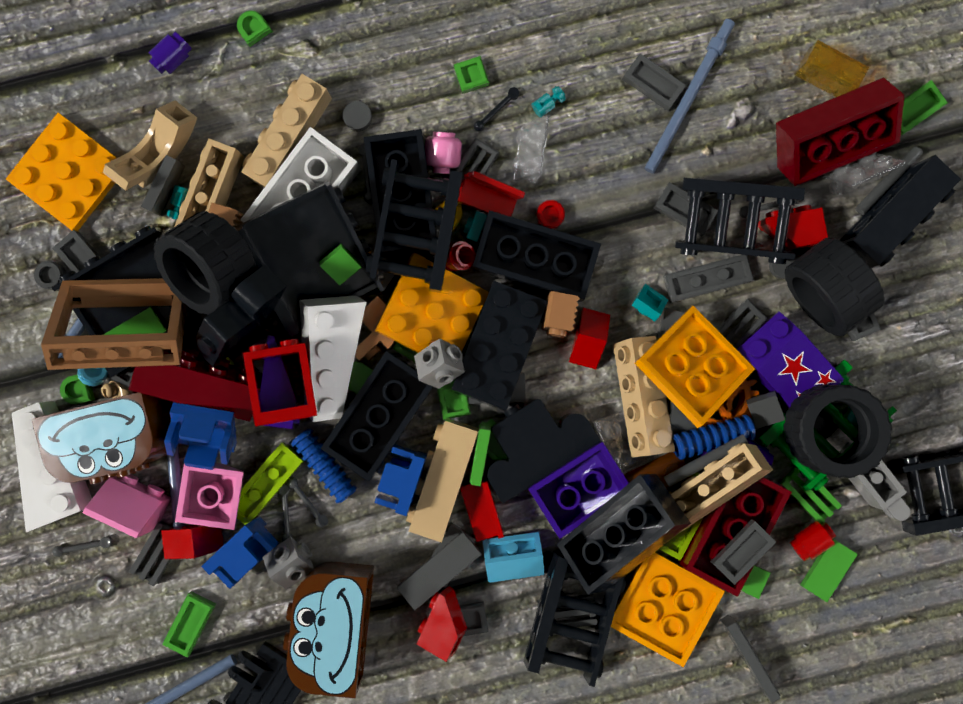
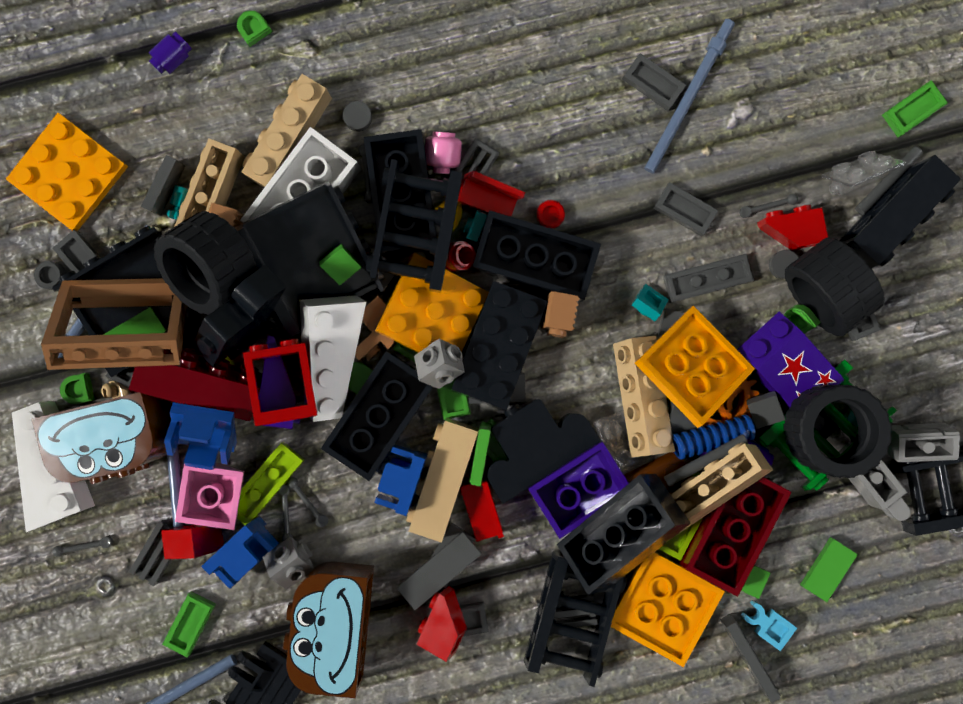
medium azure tile [77,368,108,386] -> none
bright pink slope [82,474,171,538] -> none
tan arch [103,100,197,191] -> none
blue piece [291,429,357,504] -> none
bright green tile [454,56,489,94] -> none
black hinge [474,87,519,132] -> none
medium azure panel [482,532,545,582] -> none
clear hinge [513,115,550,183] -> none
teal piece [531,86,566,118] -> none
red slope [568,307,611,369] -> none
black fence [675,178,805,264] -> none
dark grey tile [710,519,776,585] -> none
dark grey tile [717,299,768,349] -> none
dark red brick [776,77,905,186] -> none
bright green tile [779,467,842,524] -> none
red brick [790,520,836,562] -> none
clear yellow brick [794,40,869,97] -> none
none -> medium azure plate [741,600,797,651]
none -> bright green tile [784,305,821,334]
none -> light grey brick [887,423,960,462]

